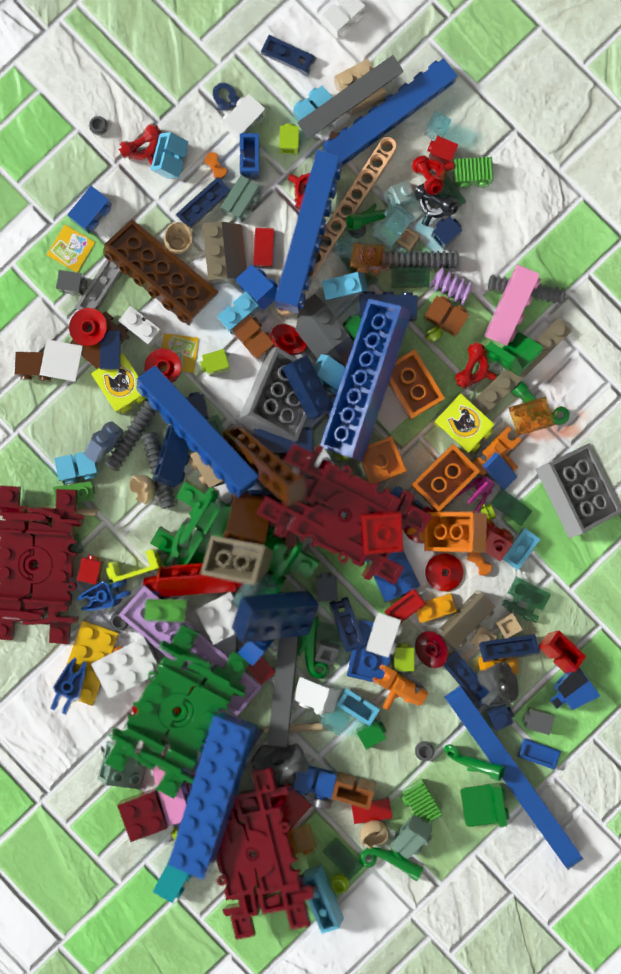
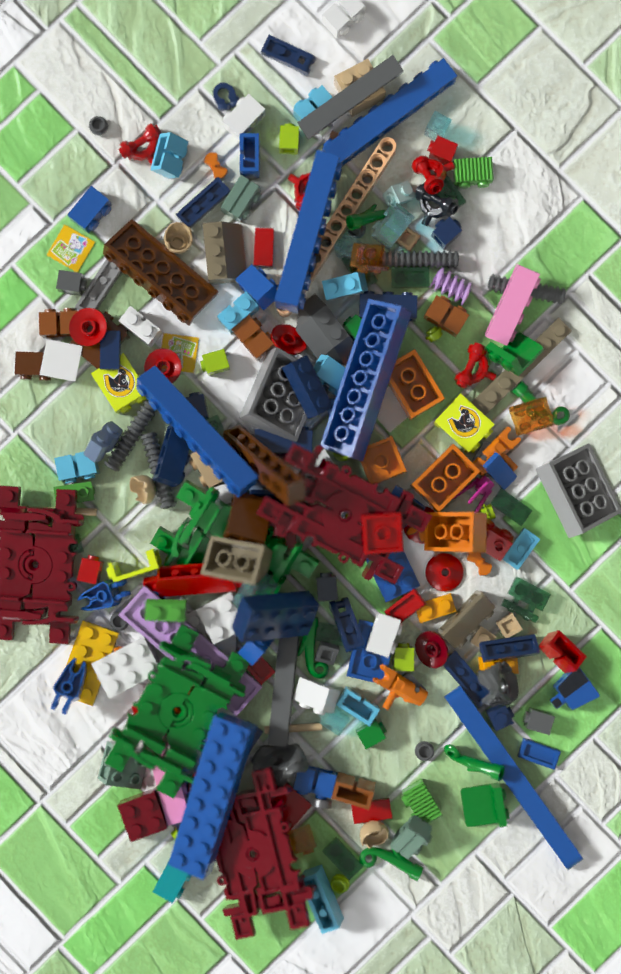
none -> dark orange piece [39,308,77,338]

